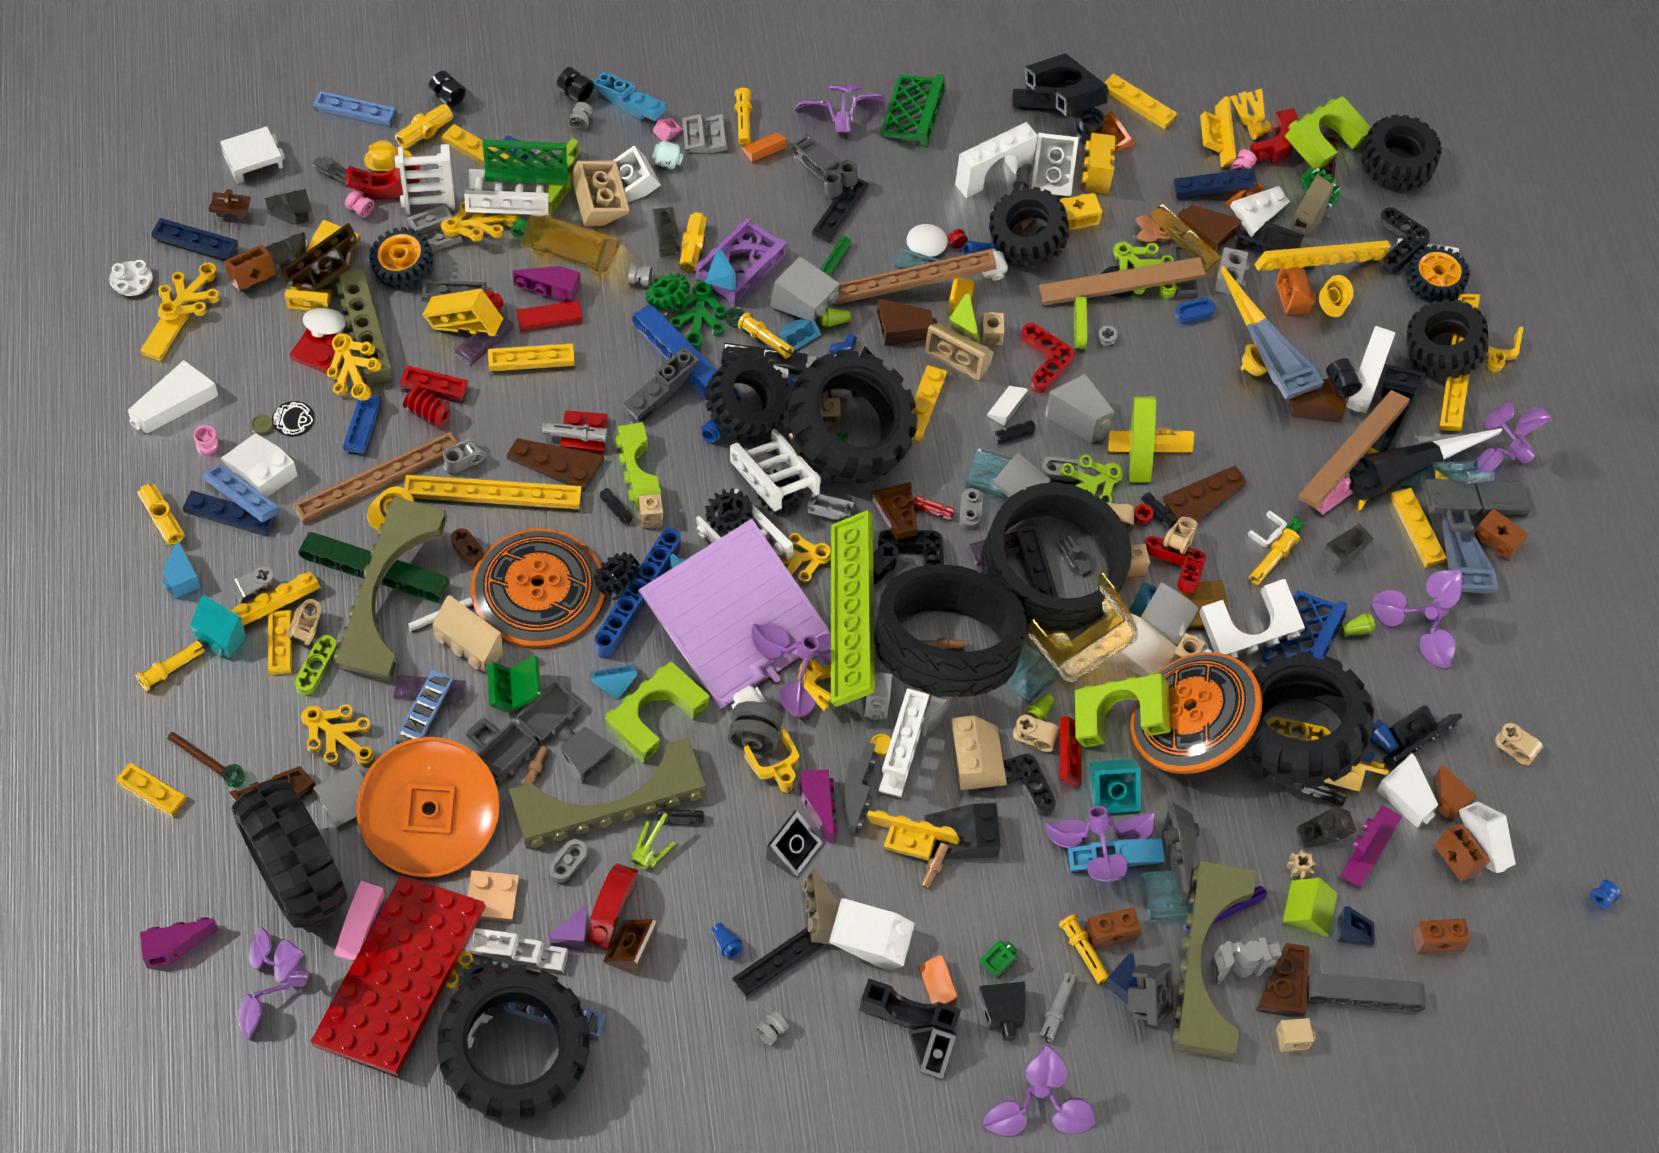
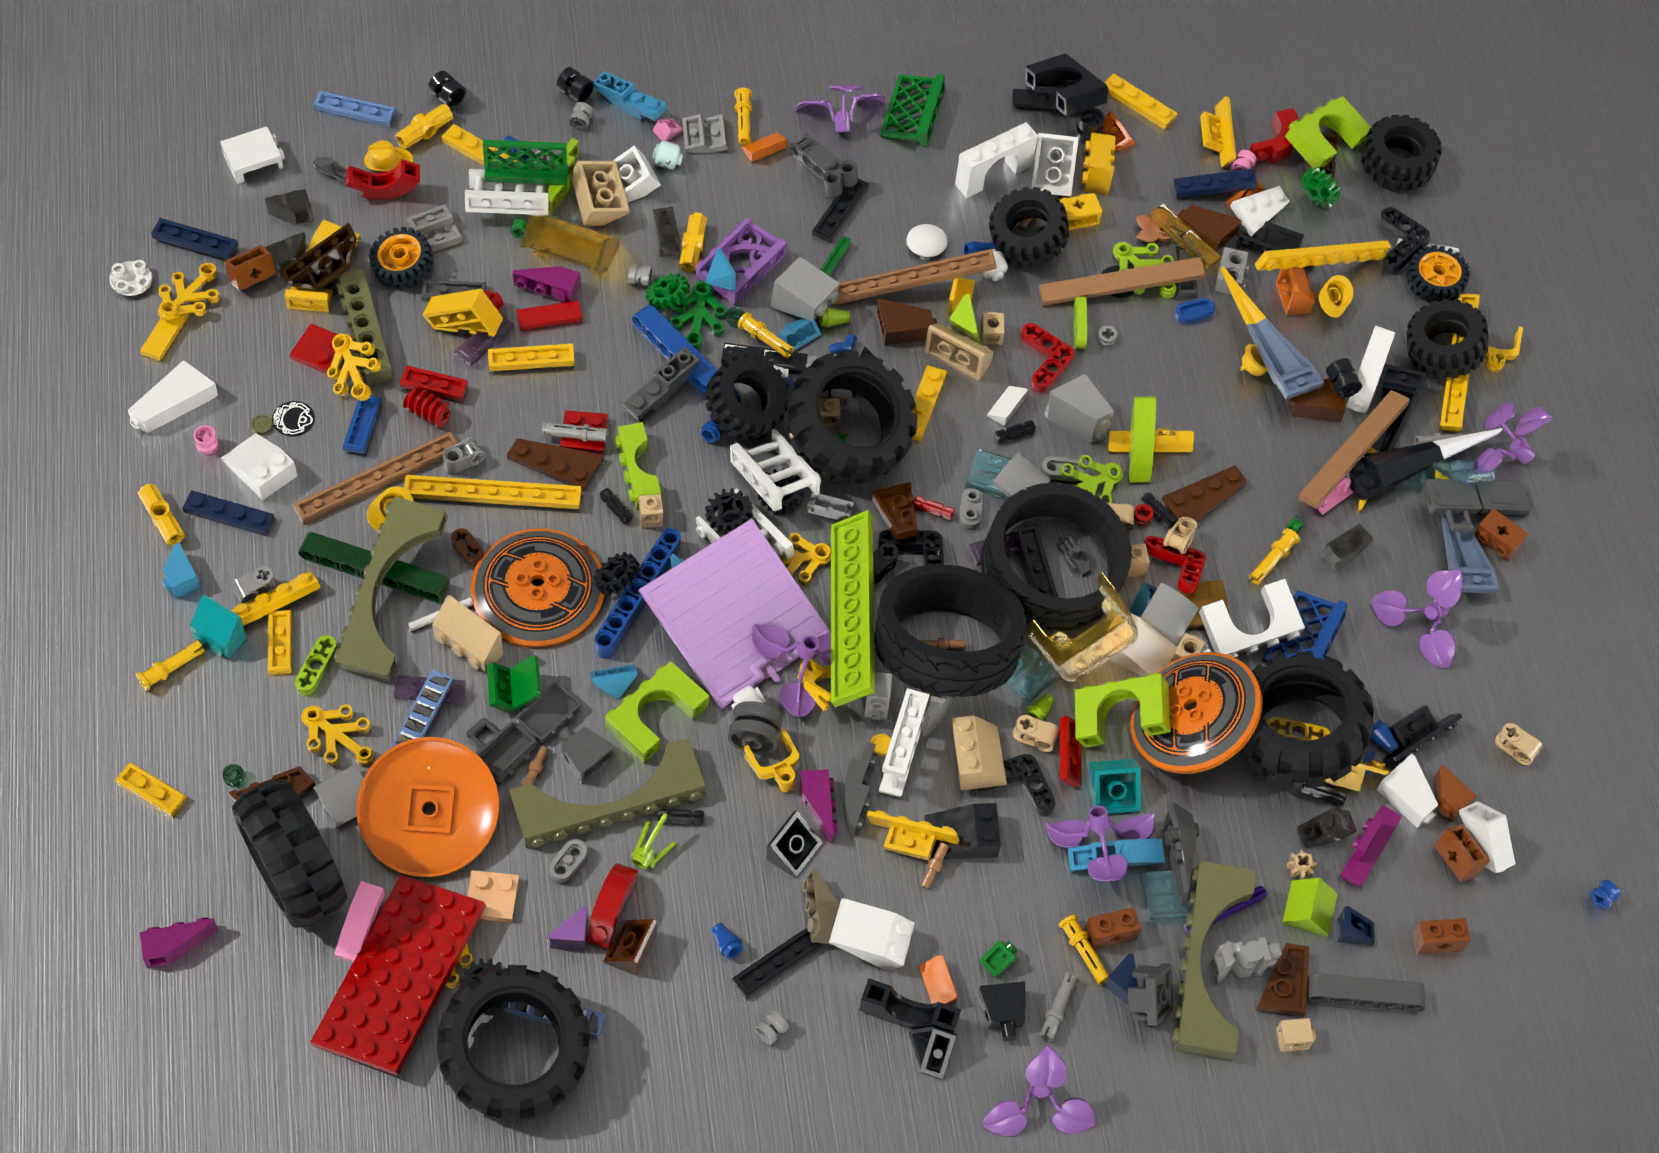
reddish brown bar [167,732,227,776] -> none
medium blue tile [203,464,280,523] -> none
reddish brown hips [209,189,251,220] -> none
medium lavender plant [238,928,308,1040] -> none
tan piece [286,599,322,646] -> none
white dish [303,308,346,337] -> none
bright pink wheel [345,190,374,218] -> none
white fence [395,144,456,216] -> none
yellow plant [441,202,520,242] -> none
white slope [465,928,569,974] -> none
clear light blue plate [894,248,940,269] -> none
red bush [947,229,968,249] -> none
dark grey axle [1013,167,1030,191] -> none
yellow piece [1229,88,1271,140] -> none
white piece [1248,511,1287,548] -> none
dark tan slope [1291,175,1334,238] -> none
lime cone [1341,613,1376,637] -> none
yellow plate [1390,488,1447,568] -> none

